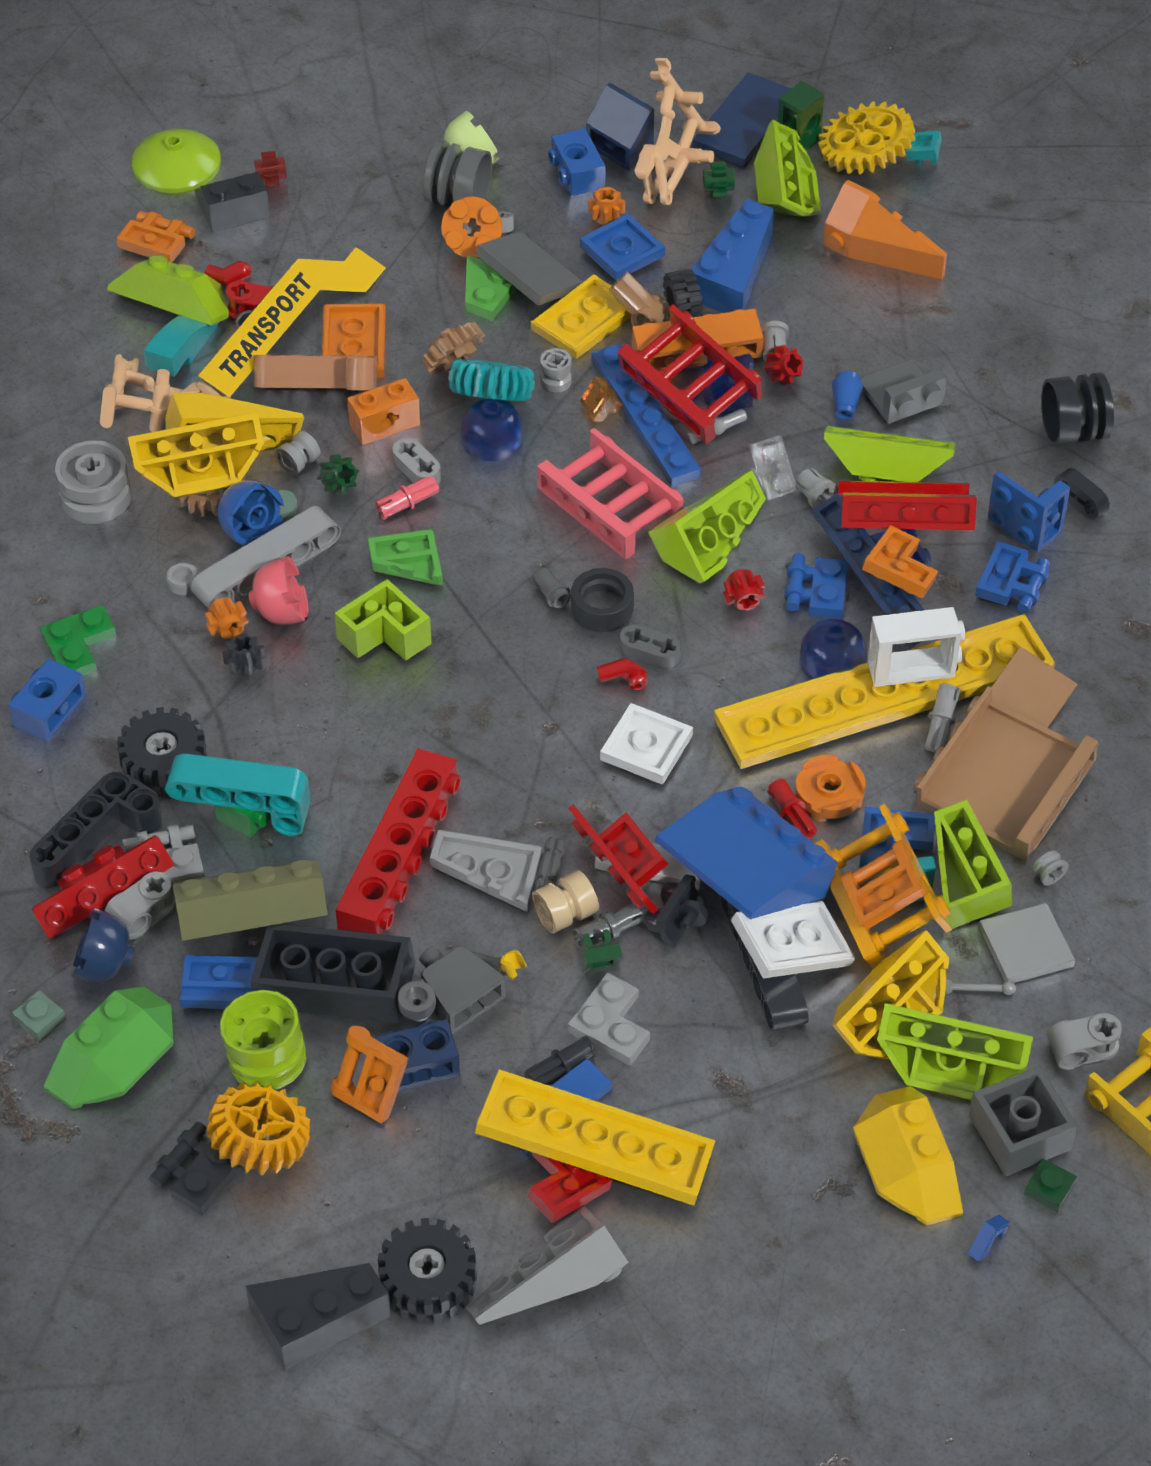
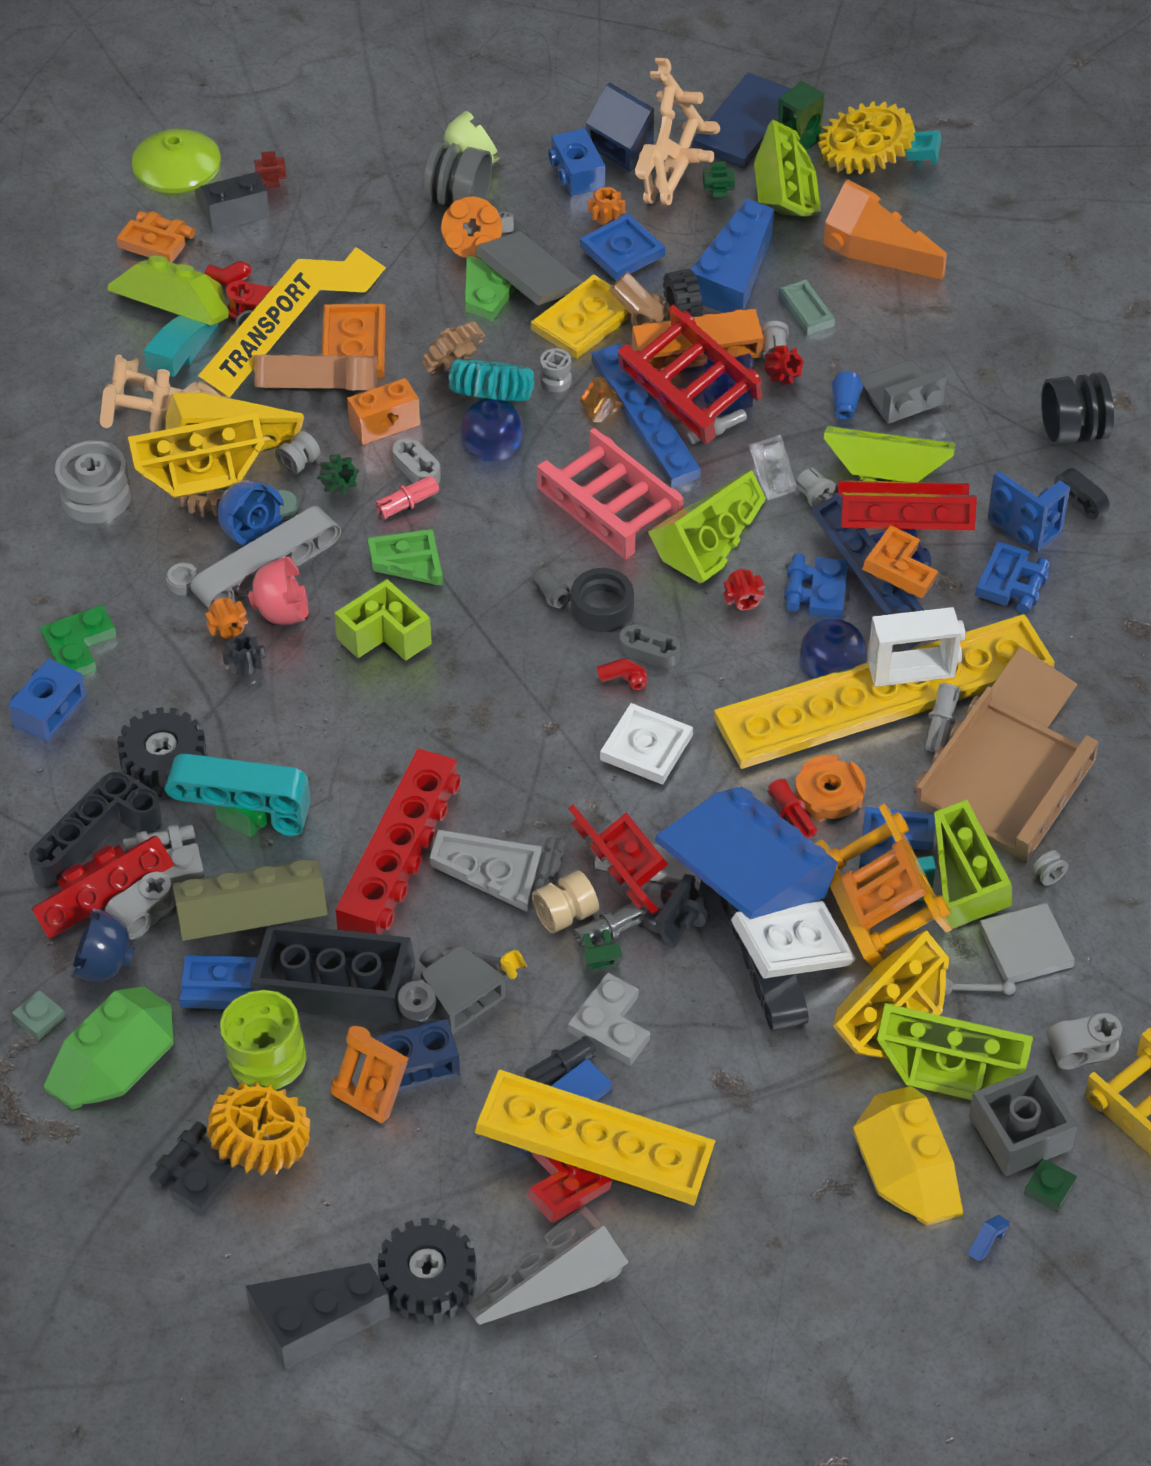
none -> sand green tile [779,279,835,335]

